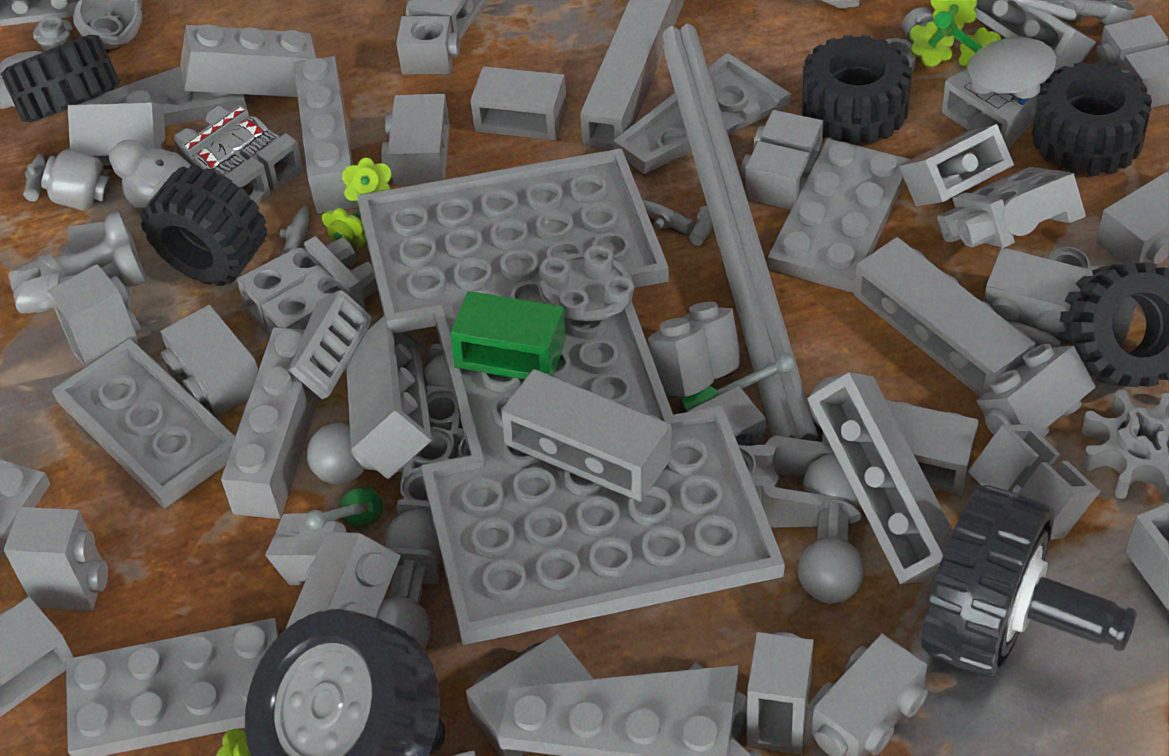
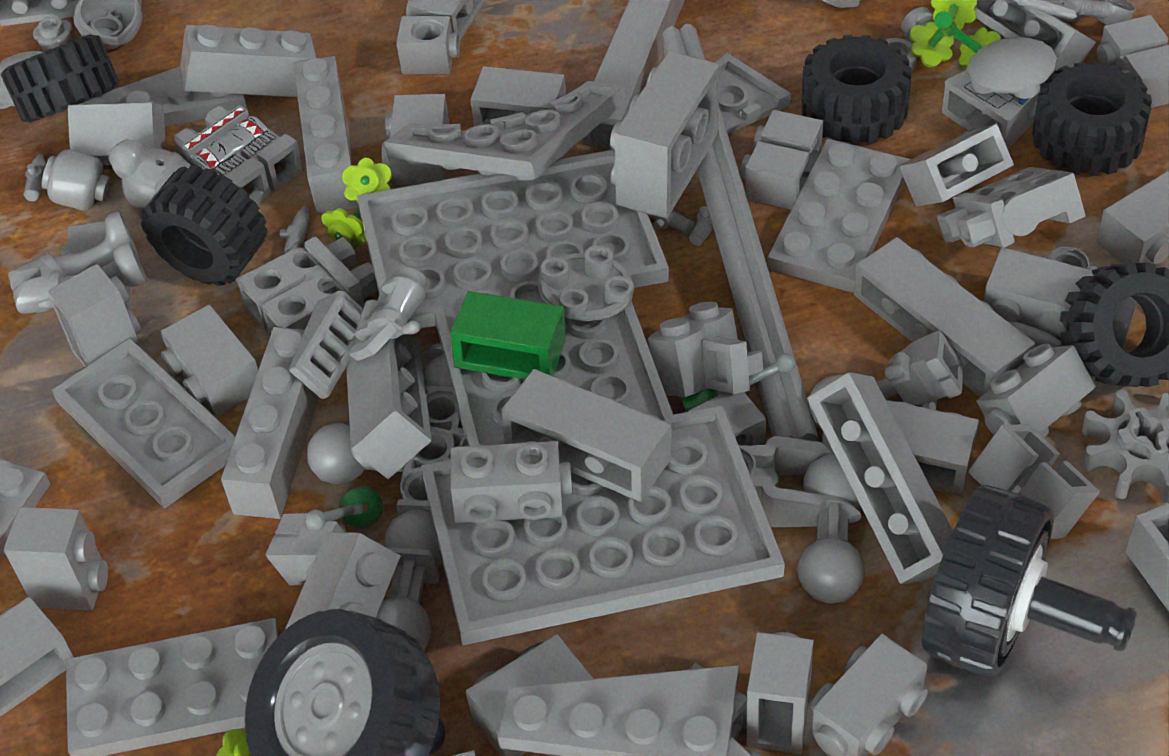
none -> light grey piece [349,267,427,361]
none -> light grey plate [384,81,627,180]
none -> light grey brick [451,441,572,523]
none -> light grey brick [610,51,720,218]
none -> light grey tile [701,336,764,394]
none -> light grey piece [877,330,964,410]

